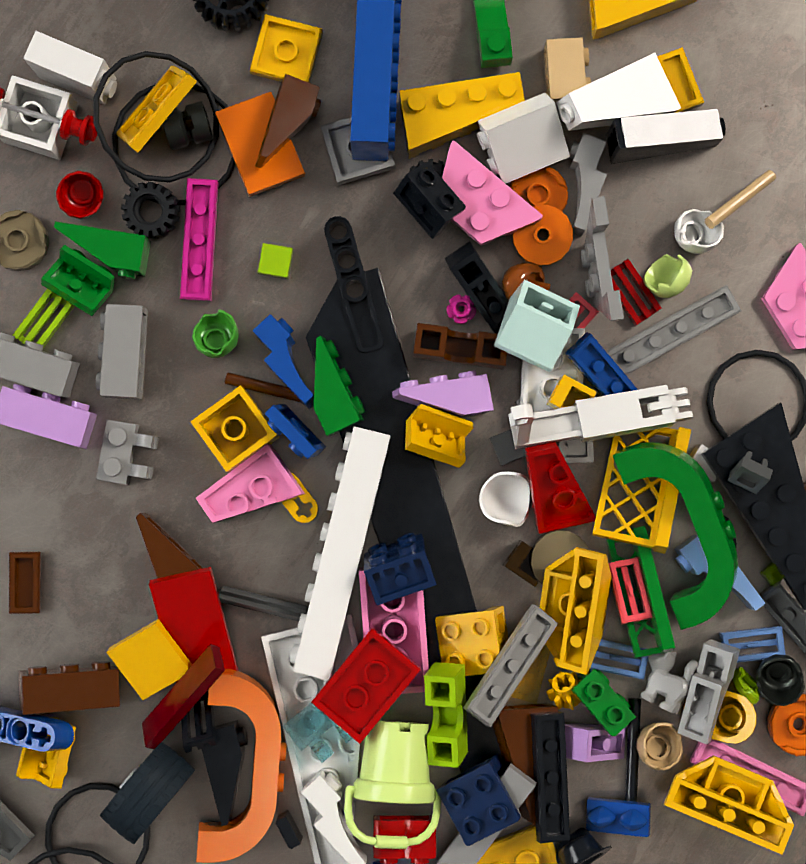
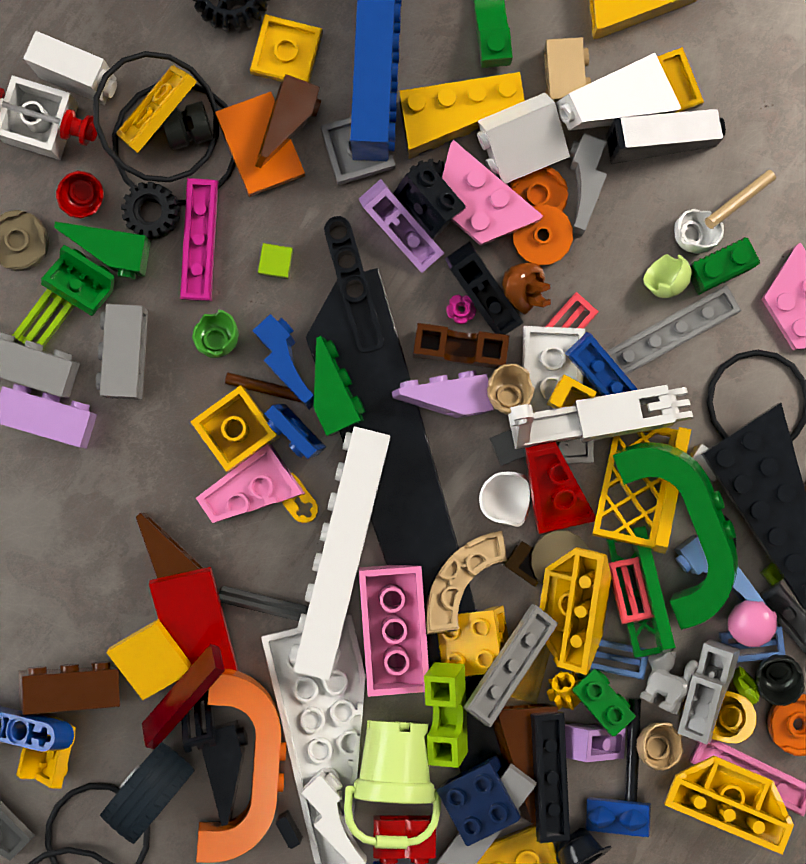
reddish brown tile [9,552,41,614] -> none
light grey plate [96,420,159,485] -> none
clear light blue plate [282,703,353,763] -> none
red plate [311,628,422,744] -> none
dark blue bracket [364,533,437,605] -> none
yellow bracket [405,404,473,468] -> none
light aqua slope [494,279,580,372] -> none
light grey wing [581,196,624,321] -> none
red tile [611,259,662,326] -> none
dark grey tile [728,451,773,494] -> none
none -> lavender slope [359,179,444,273]
none -> tan tile [425,531,507,635]
none -> tan hair [487,364,535,415]
none -> green brick [690,237,760,295]
none -> bright pink hair [728,600,777,648]

